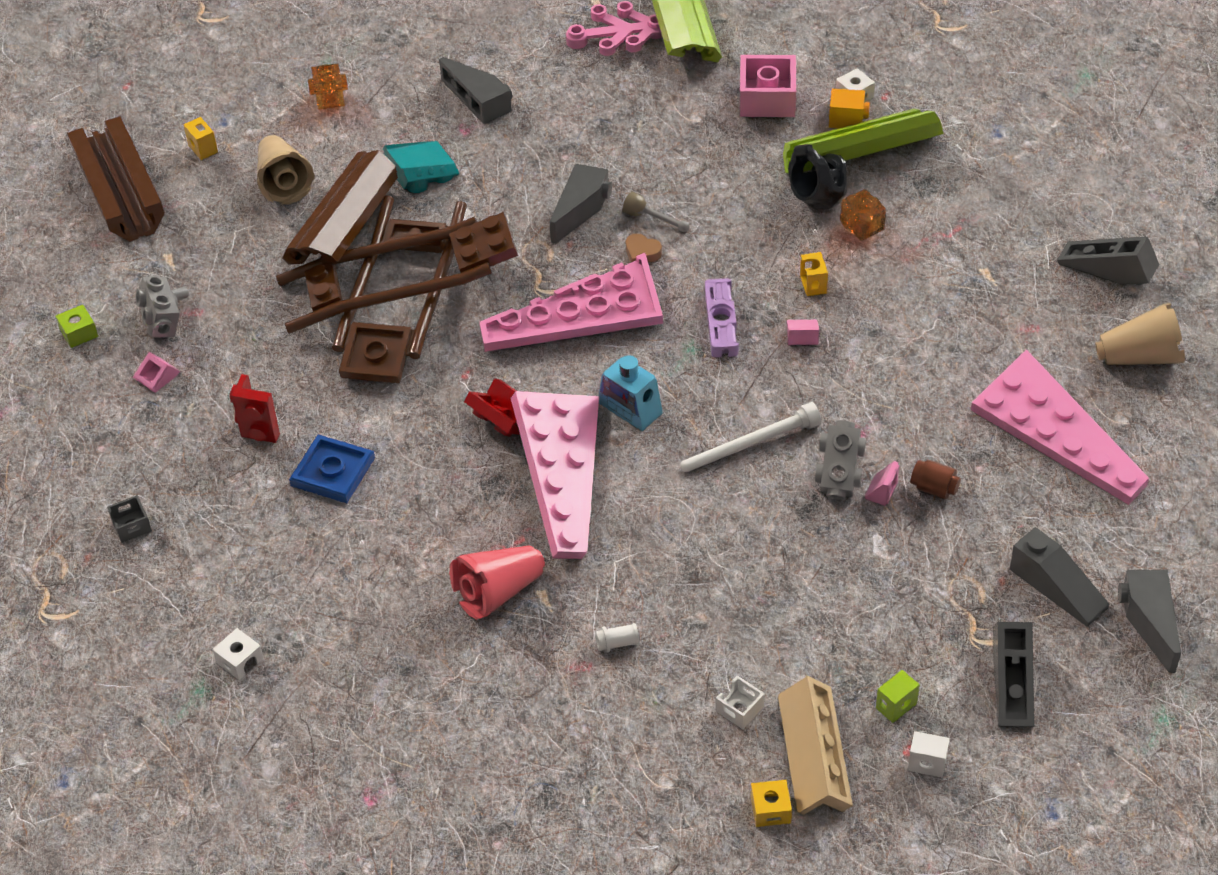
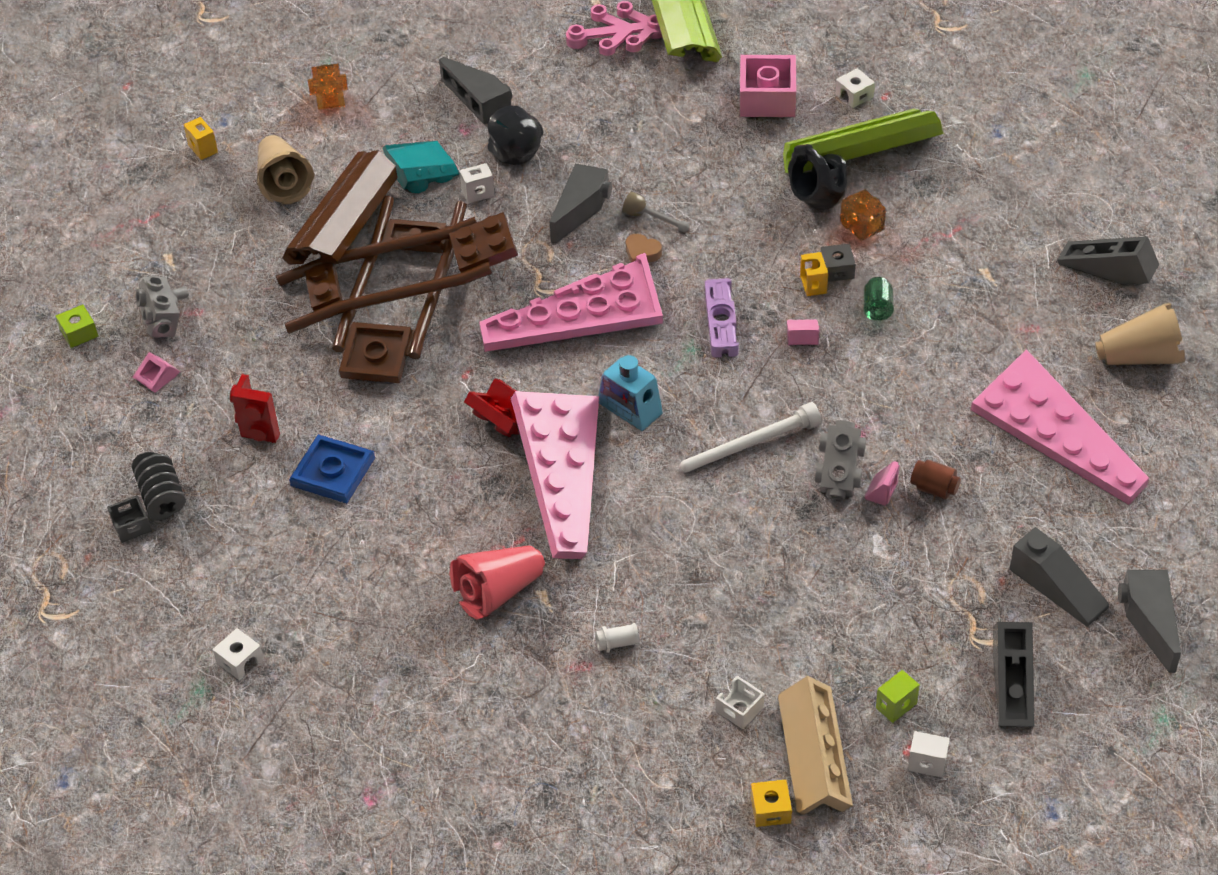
reddish brown piece [67,116,165,242] -> none
light orange brick [829,88,870,129] -> none
none -> dark grey piece [131,452,186,521]
none -> white piece [459,163,495,204]
none -> black helmet [487,106,544,165]
none -> dark grey piece [820,243,856,282]
none -> clear green brick [863,277,894,321]

